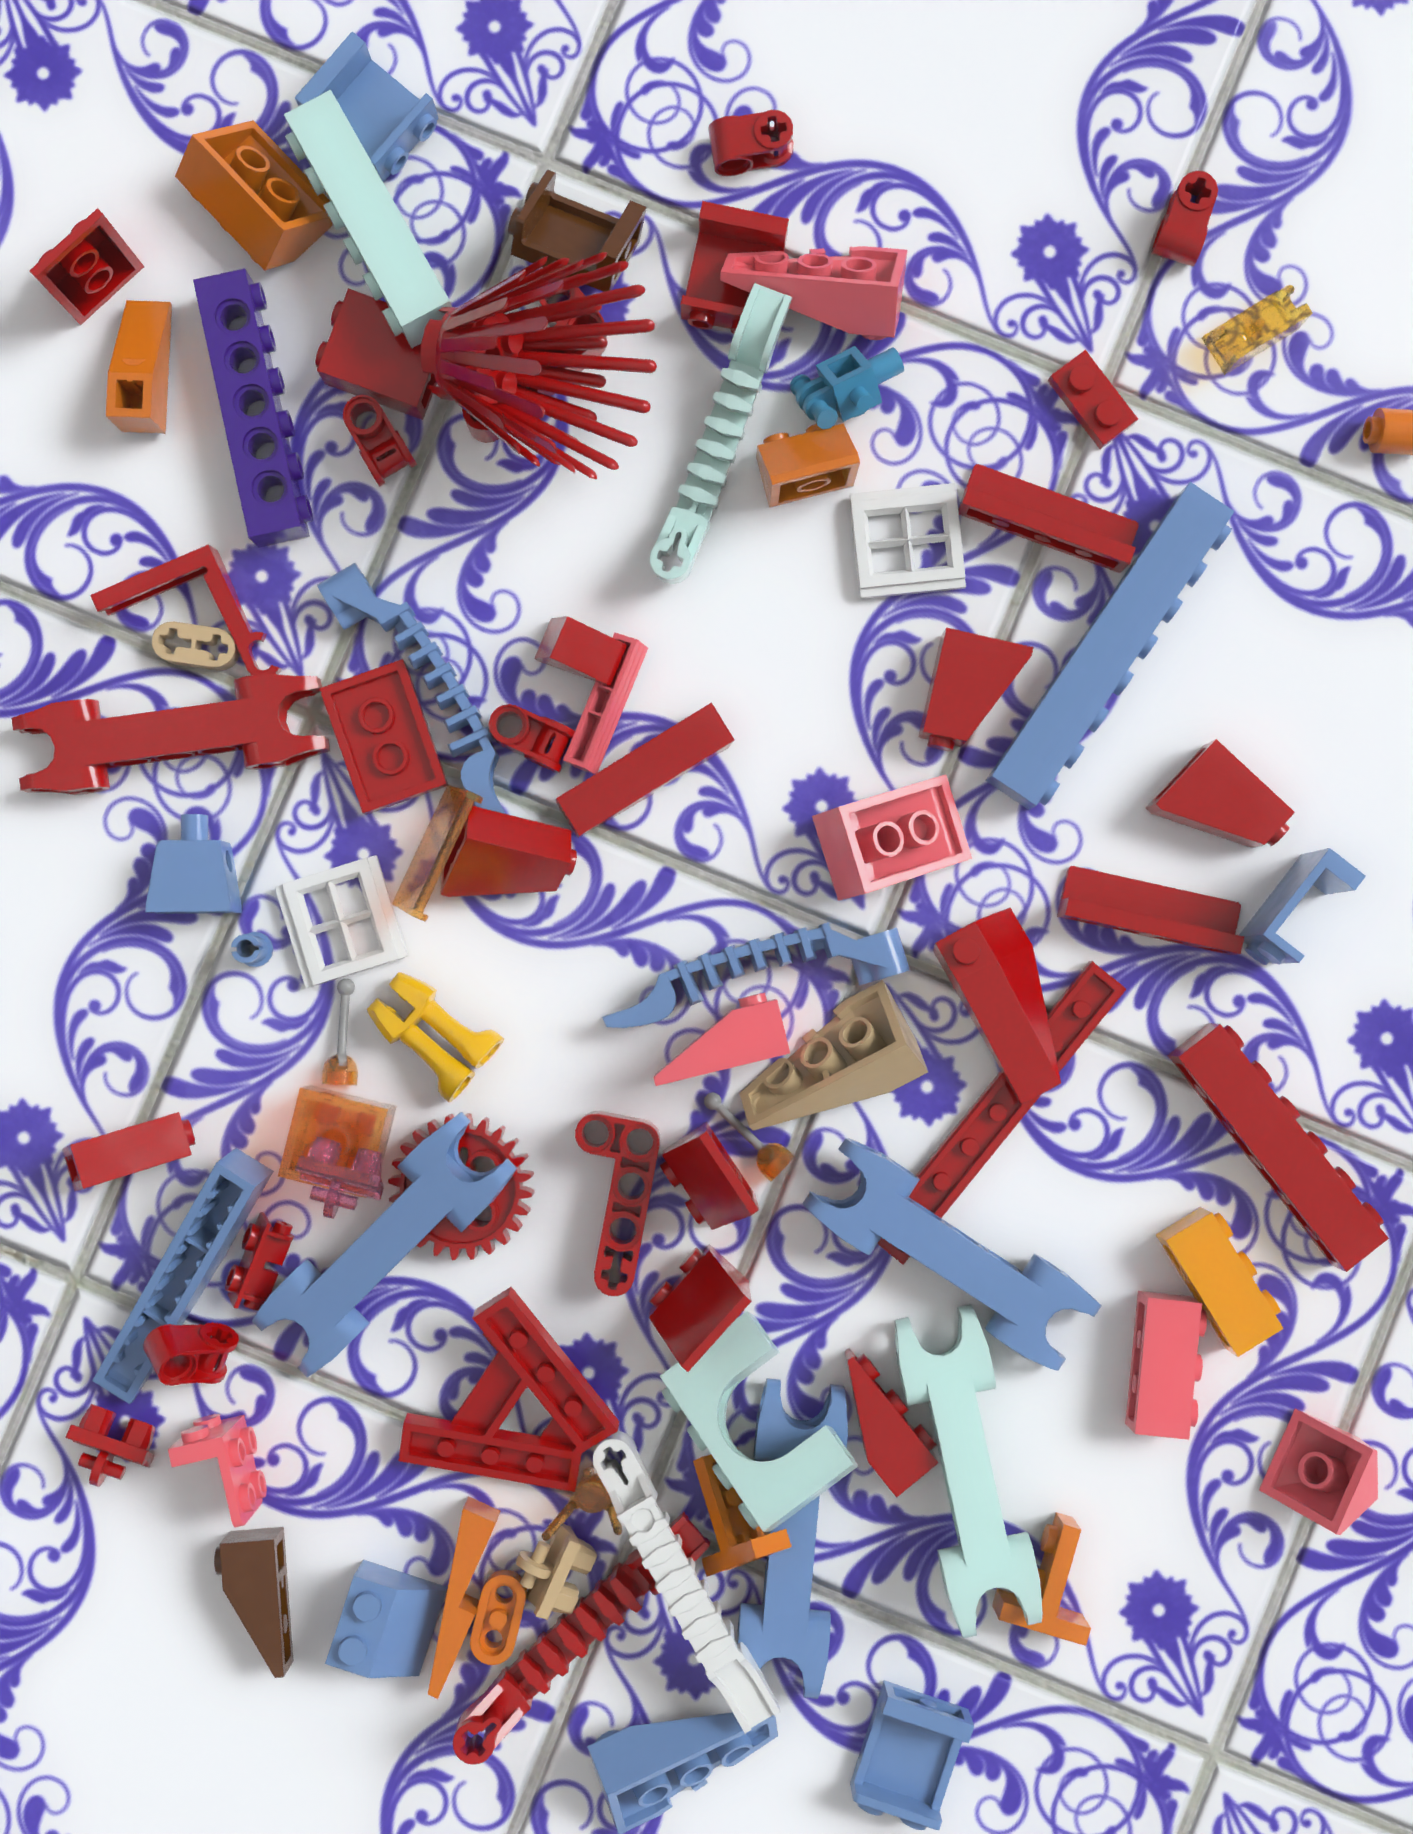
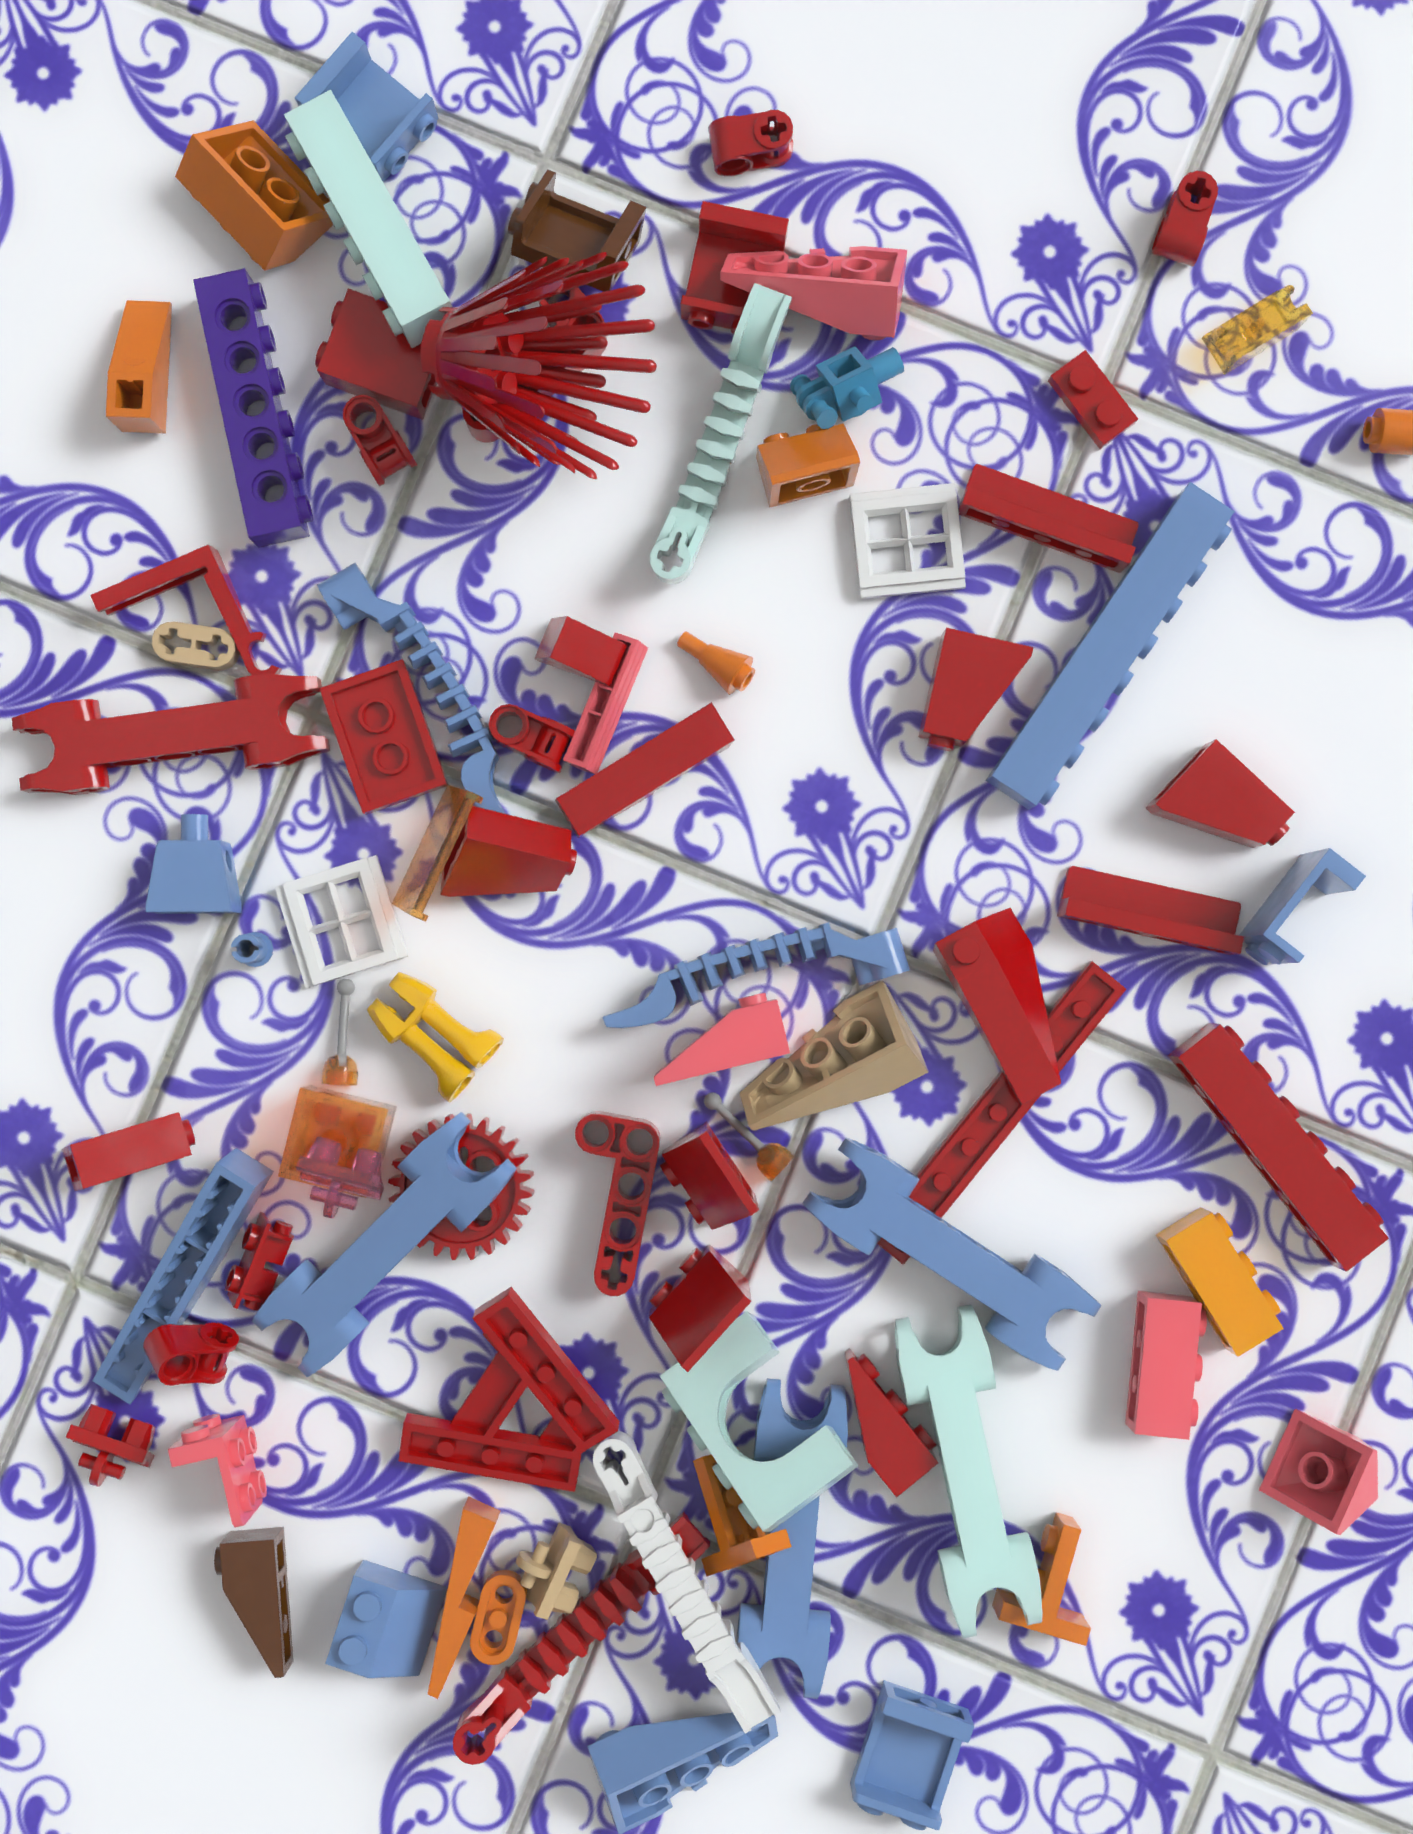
red slope [29,208,144,325] -> none
clear orange plant [541,1464,623,1541] -> none
coral slope [812,774,972,901] -> none
none -> orange cone [677,631,755,695]

